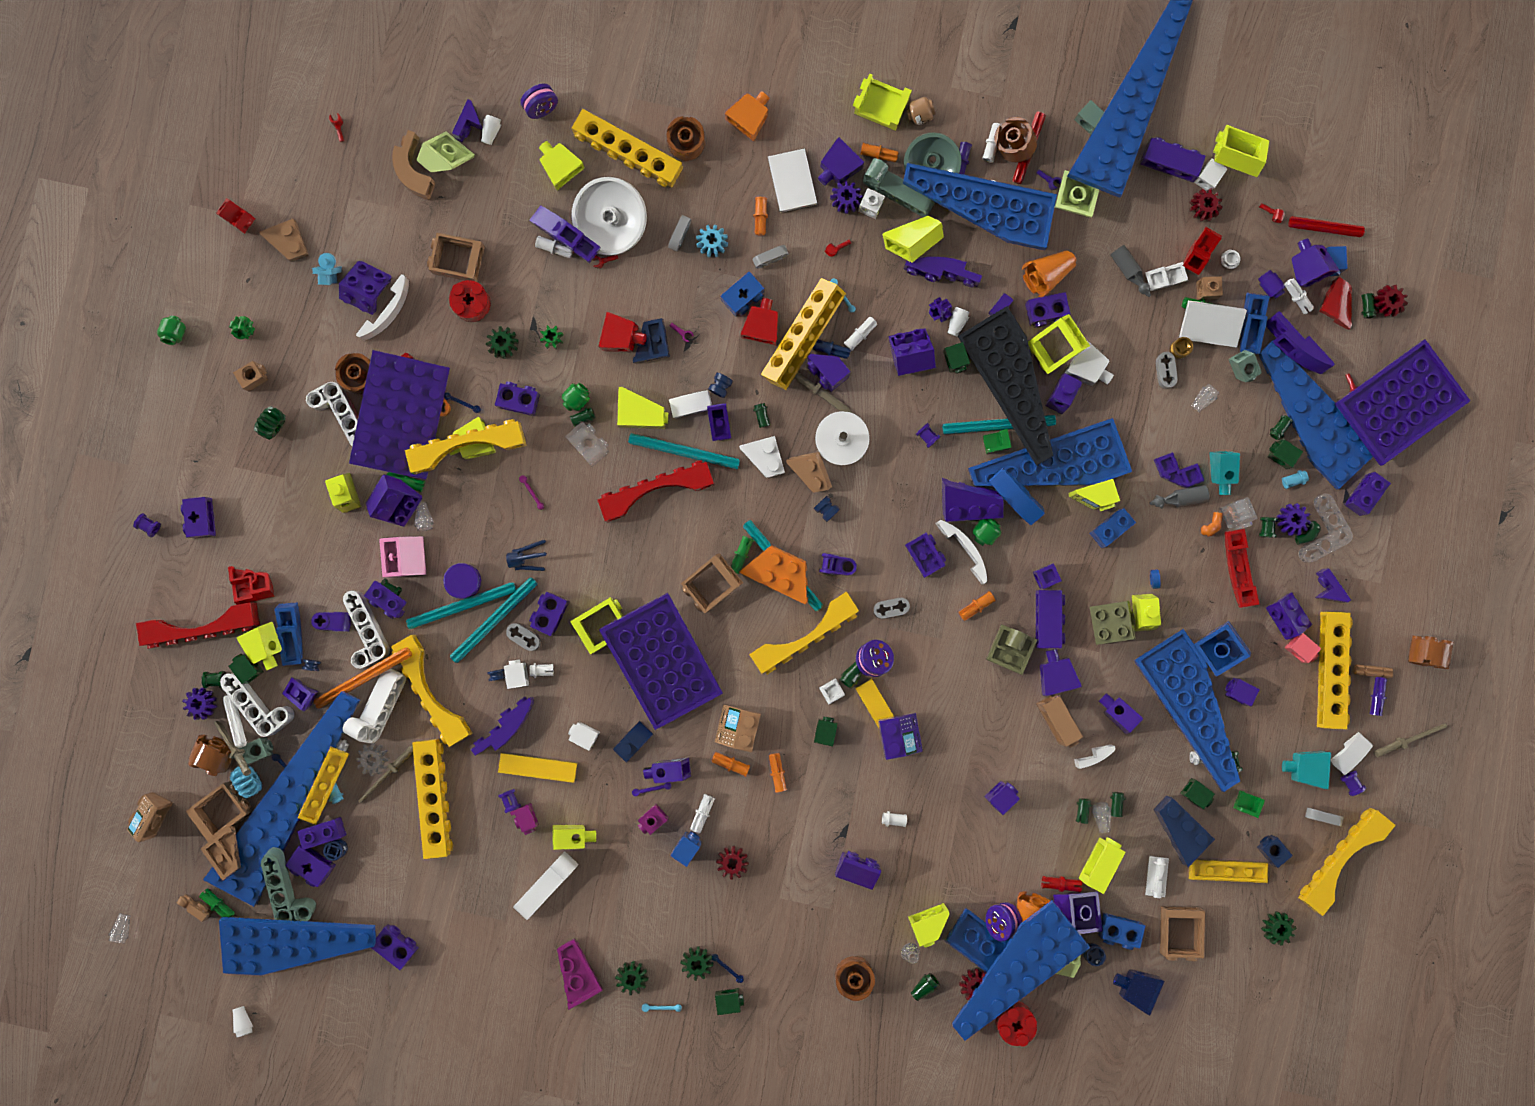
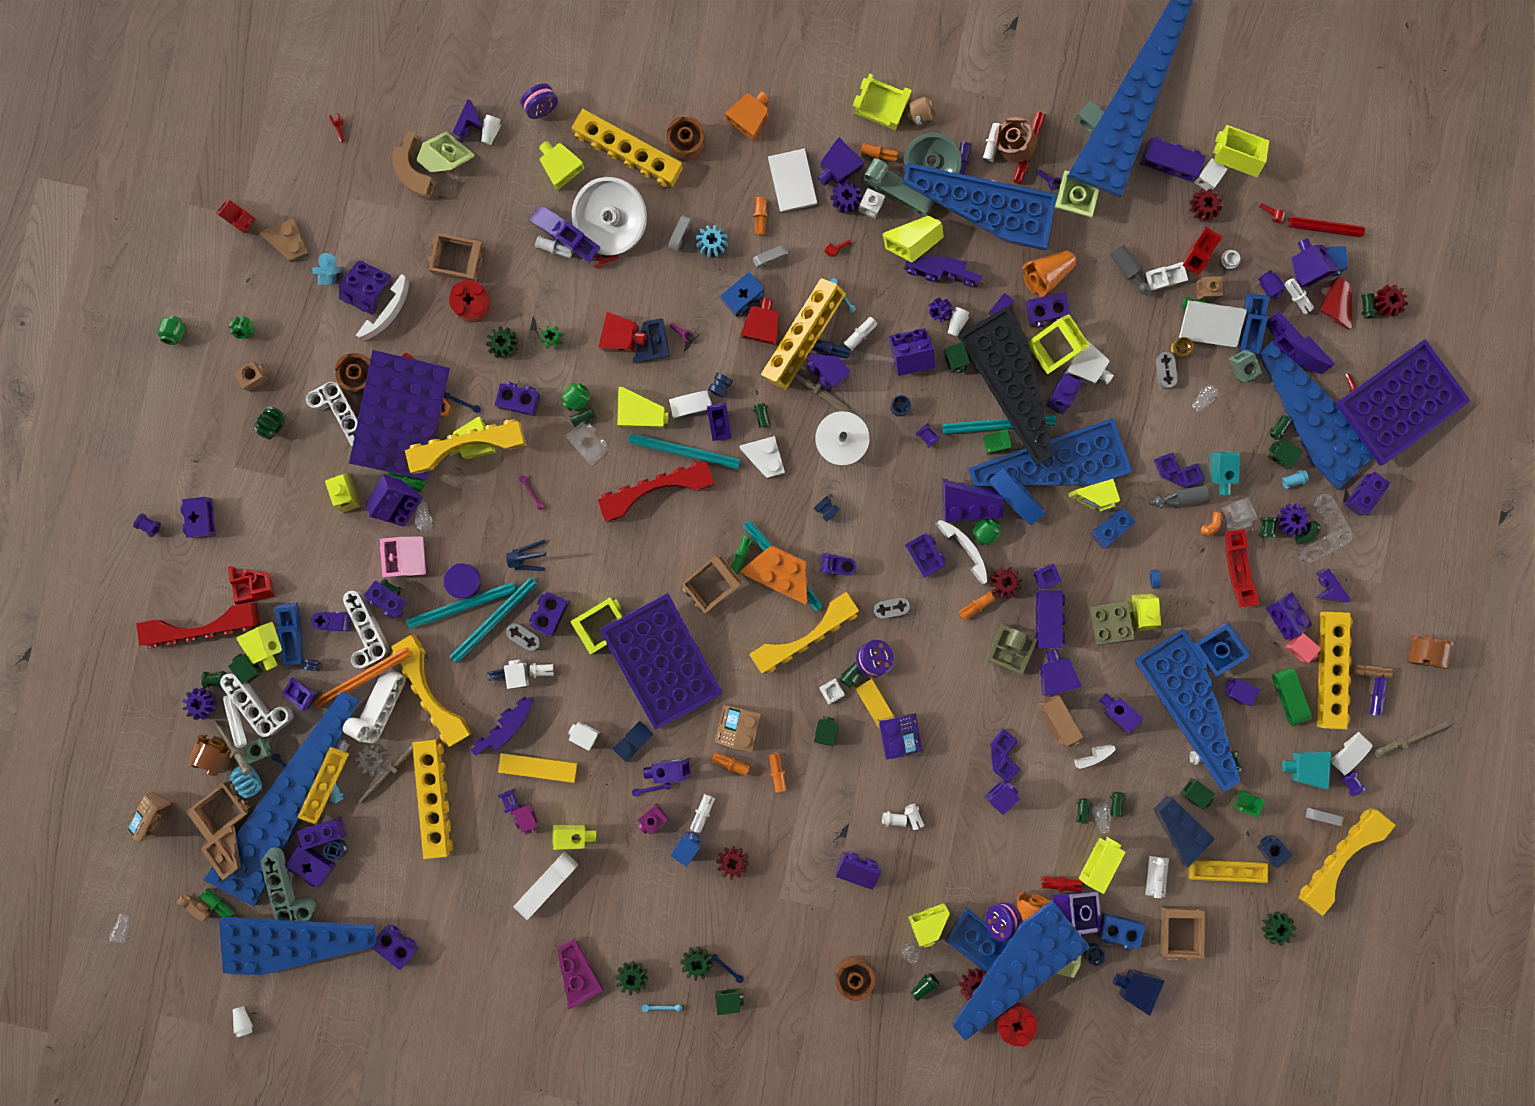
medium nougat wing [786,452,832,493] -> none
none -> dark blue wheel [890,395,911,417]
none -> white pin [904,804,924,830]
none -> dark red gear [989,566,1022,599]
none -> dark purple tile [990,728,1020,783]
none -> green beam [1272,667,1312,726]

